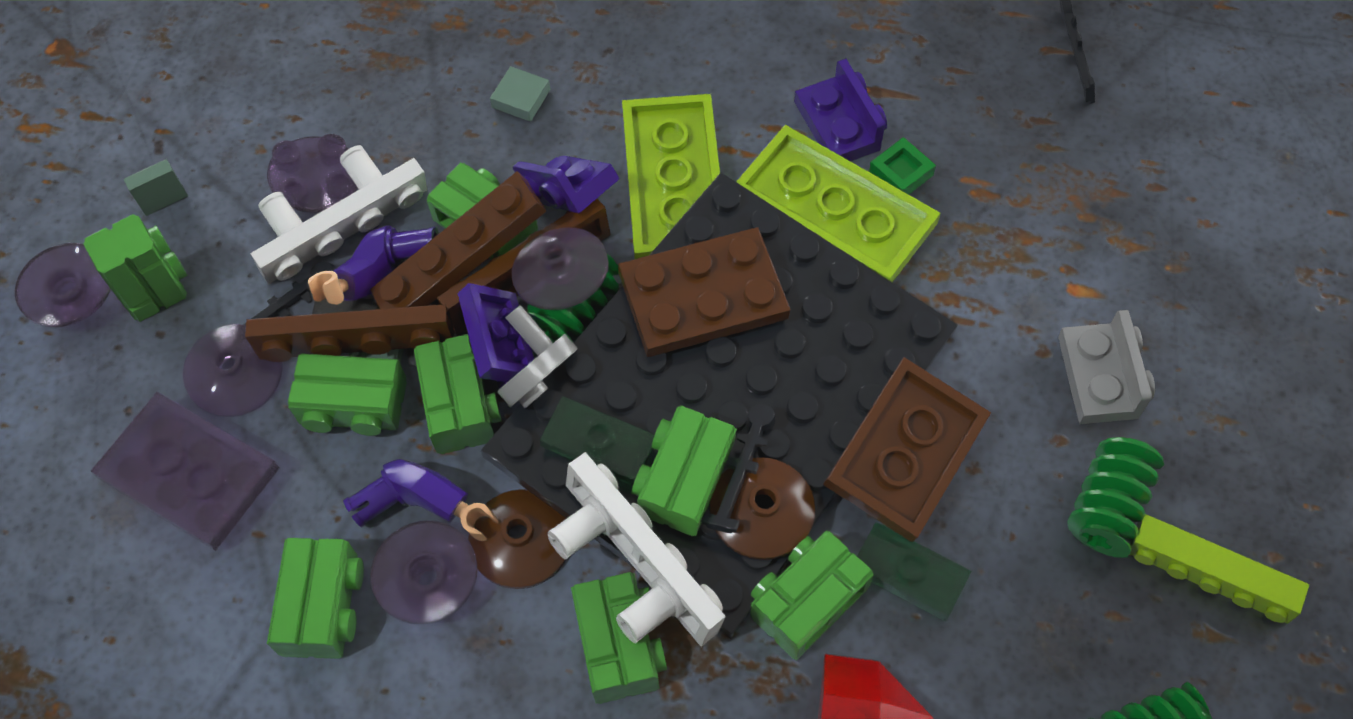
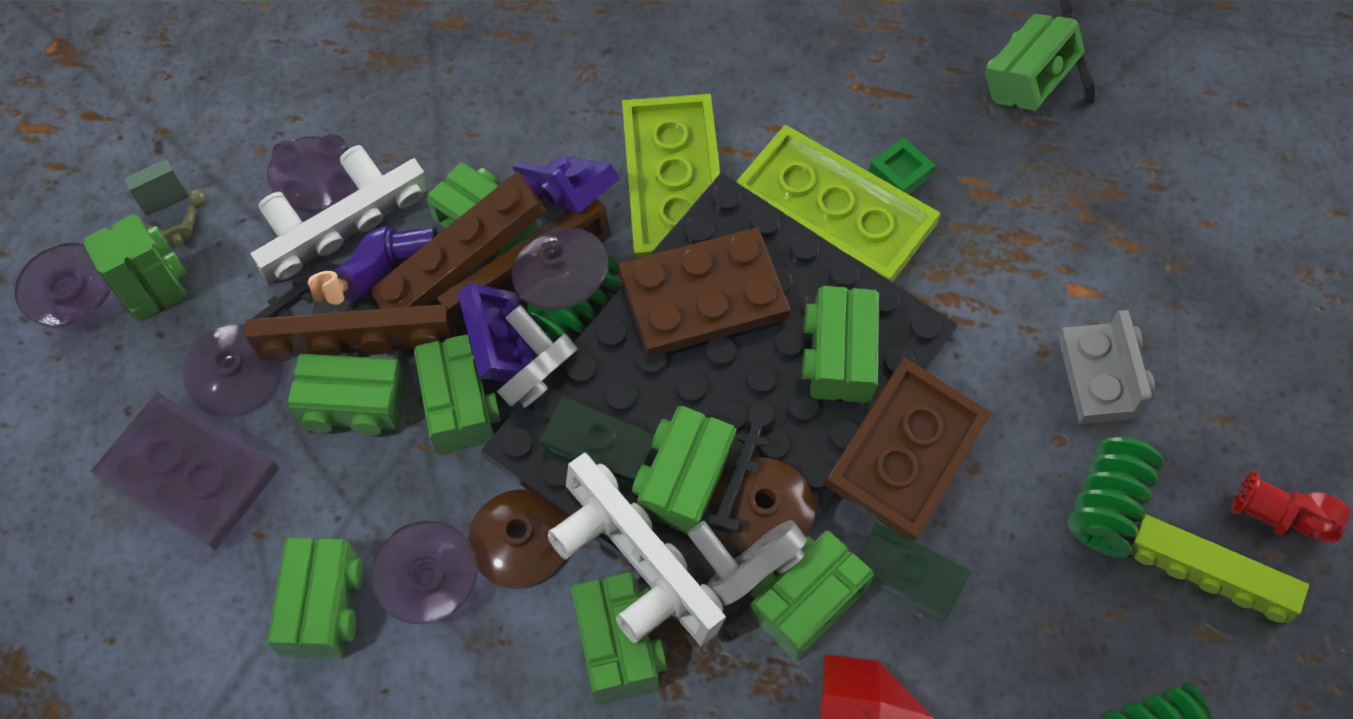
dark purple arm [343,459,498,541] -> none
sand green tile [490,66,551,122] -> none
dark purple bracket [794,58,887,161] -> none
none -> olive piece [141,189,207,247]
none -> light grey piece [688,520,807,606]
none -> bright green brick [802,286,879,403]
none -> bright green brick [984,13,1085,111]
none -> red connector [1230,470,1351,543]

